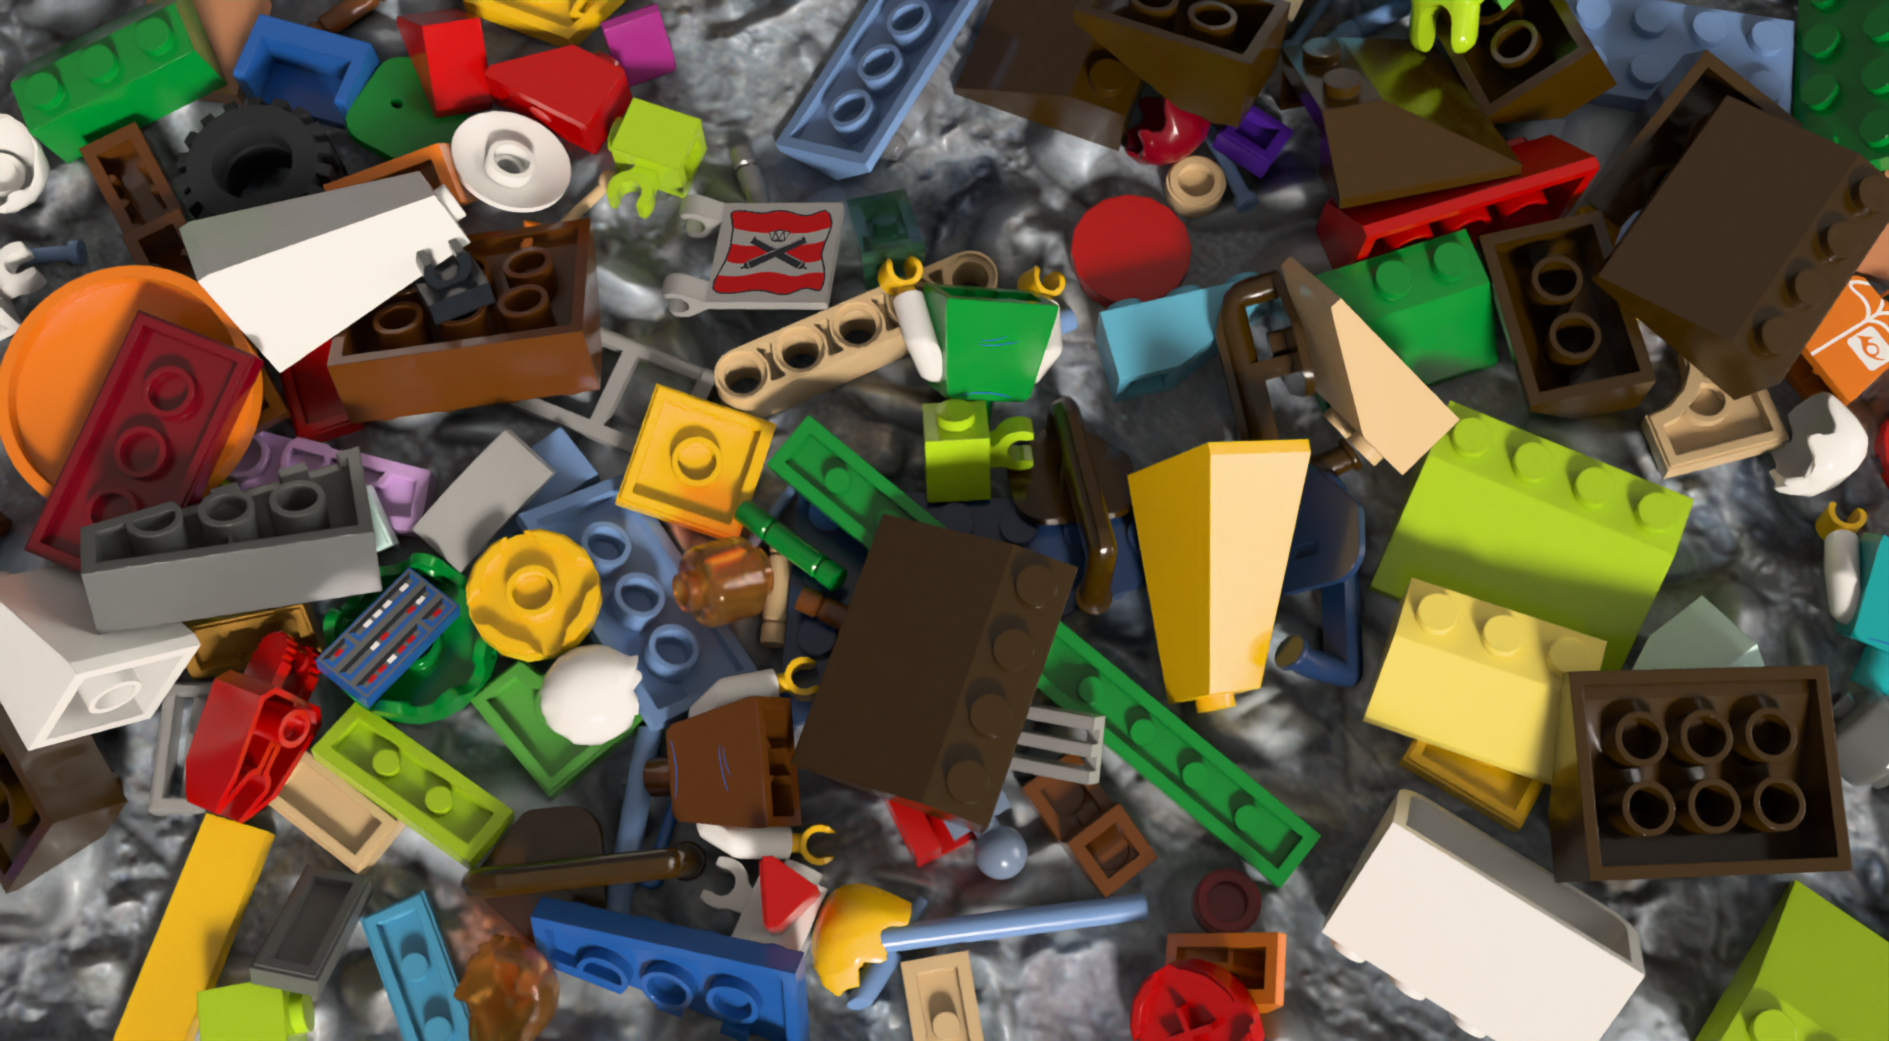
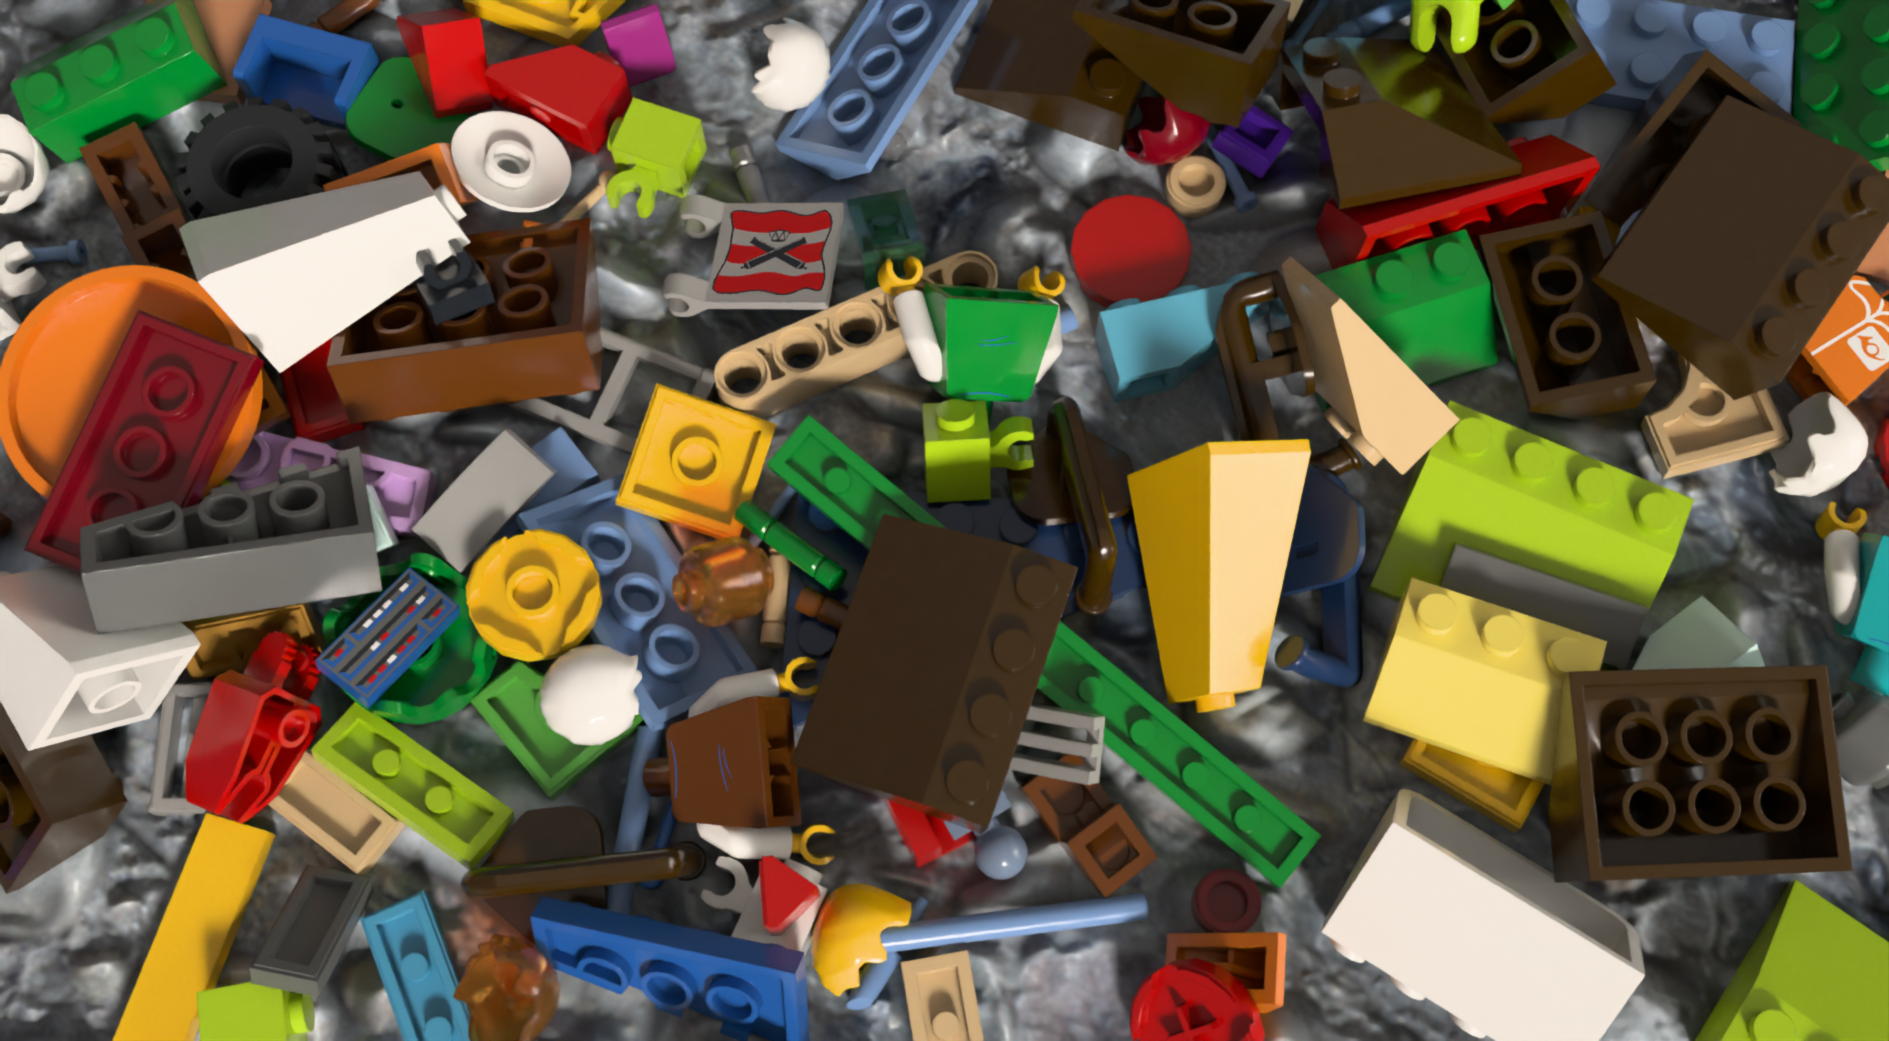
none -> white hair [750,18,831,112]
none -> dark grey tile [1439,542,1649,670]

